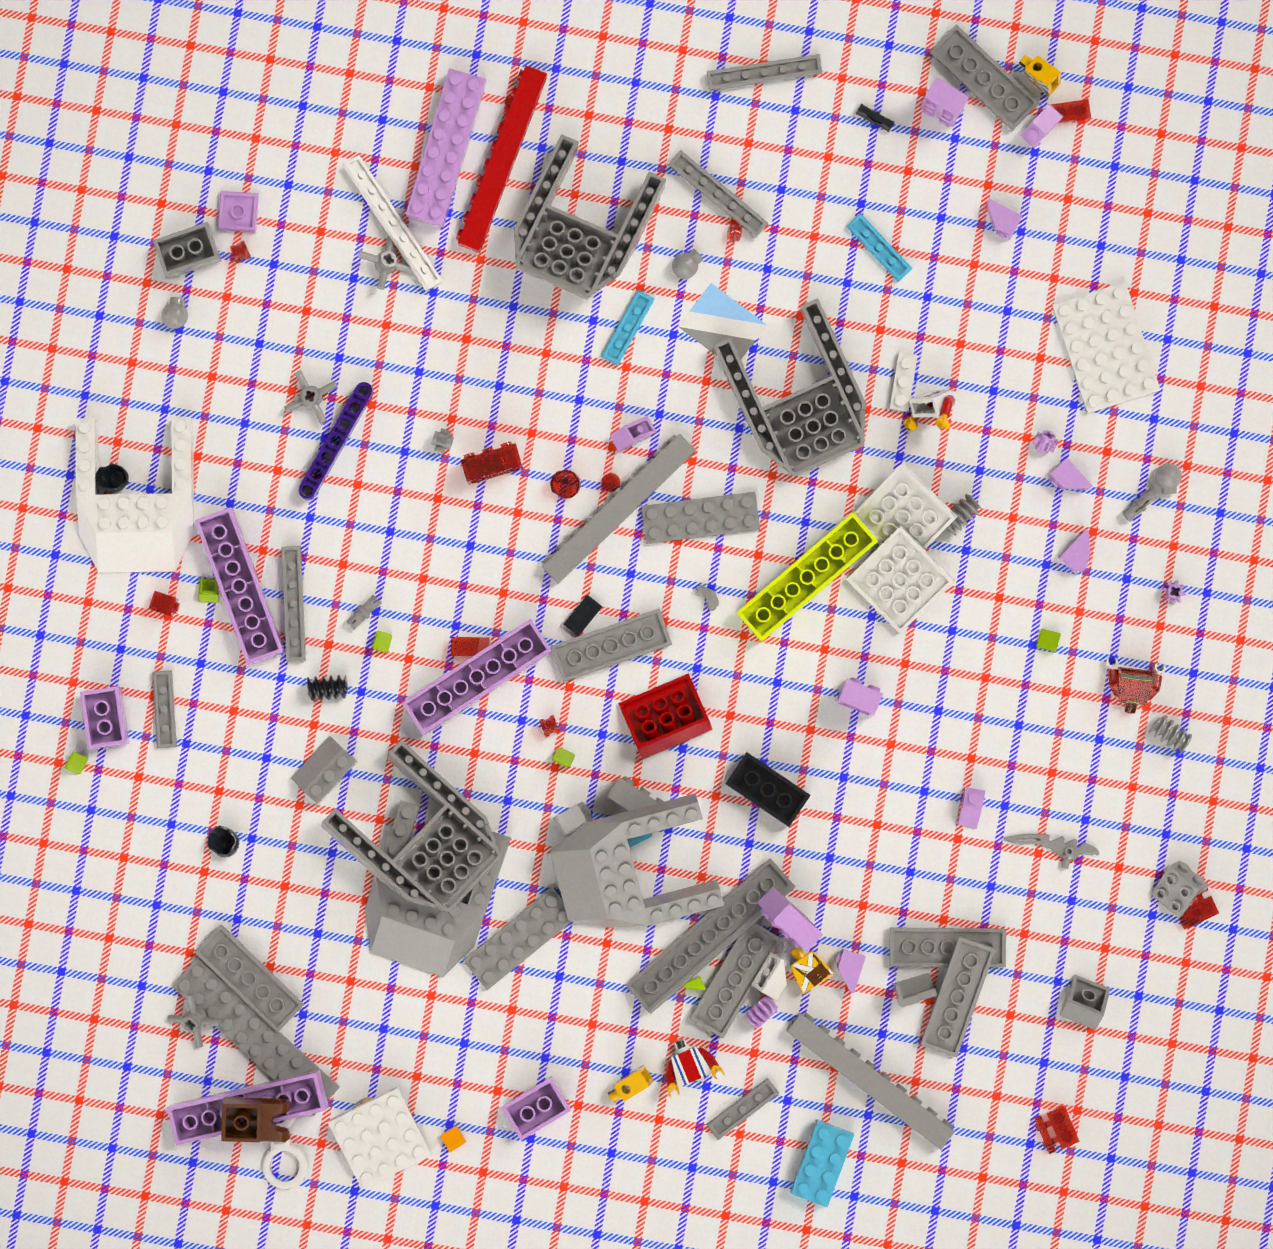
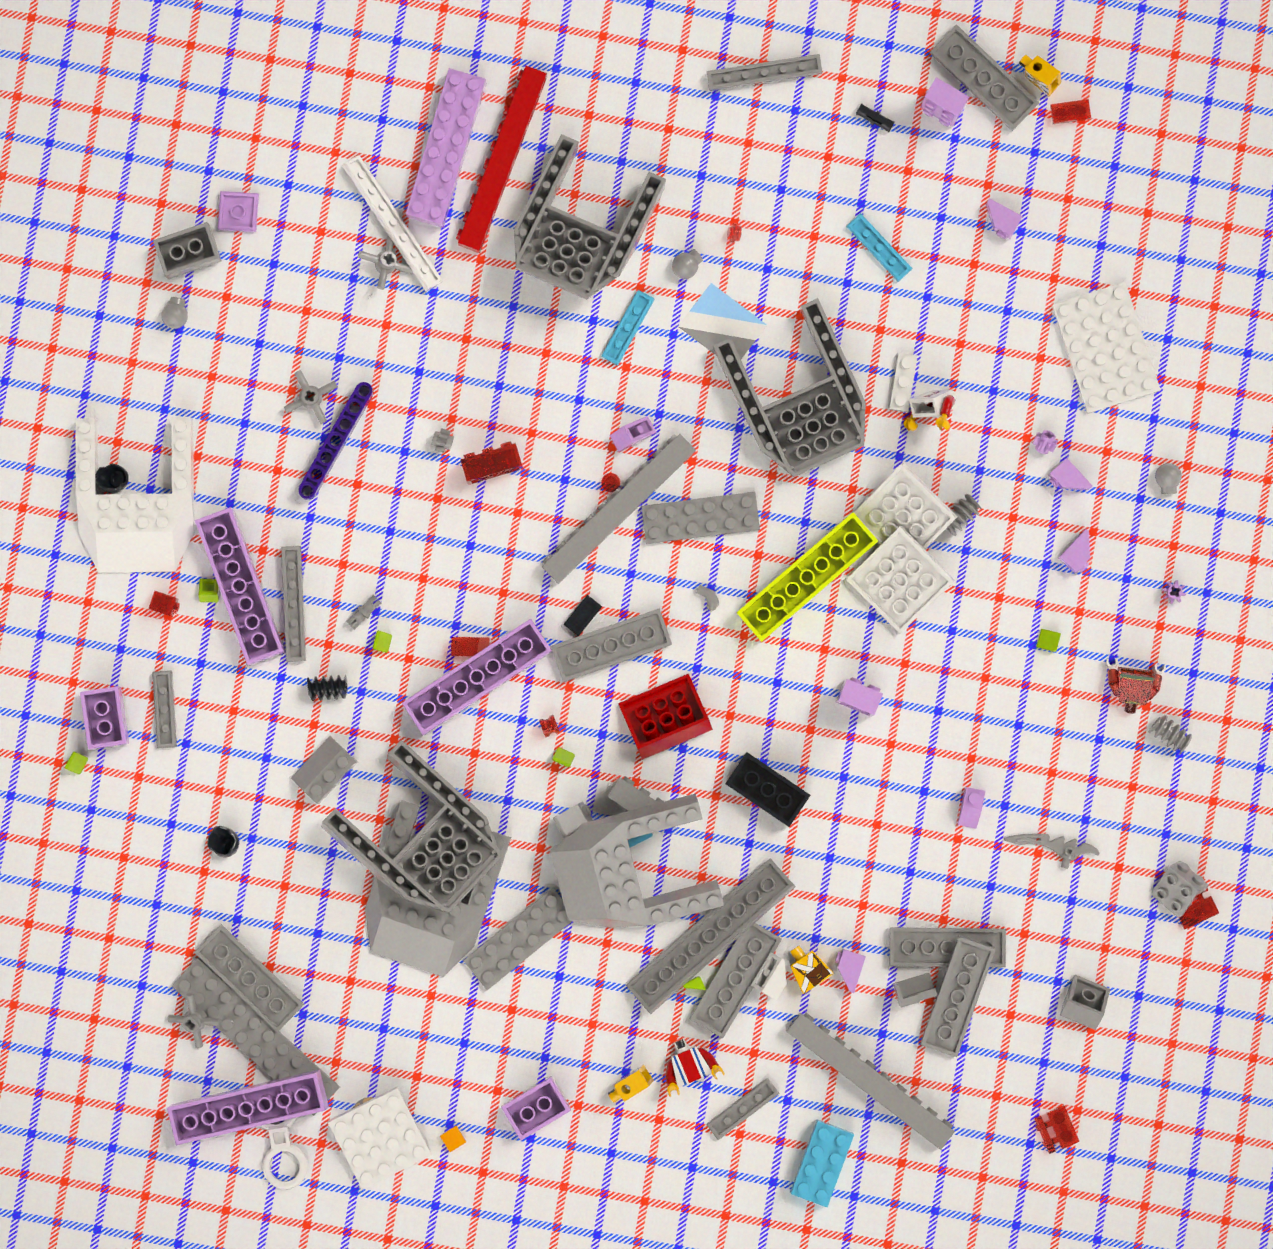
reddish brown brick [221,1097,291,1142] -> none
clear red wheel [230,240,251,264] -> none
clear red hair [550,470,581,499] -> none
light grey plate [668,150,768,238] -> none
lavender gear [745,996,778,1028] -> none
lavender brick [757,886,823,951] -> none
lavender slope [1020,104,1064,148] -> none
light grey pin [1122,487,1159,522] -> none

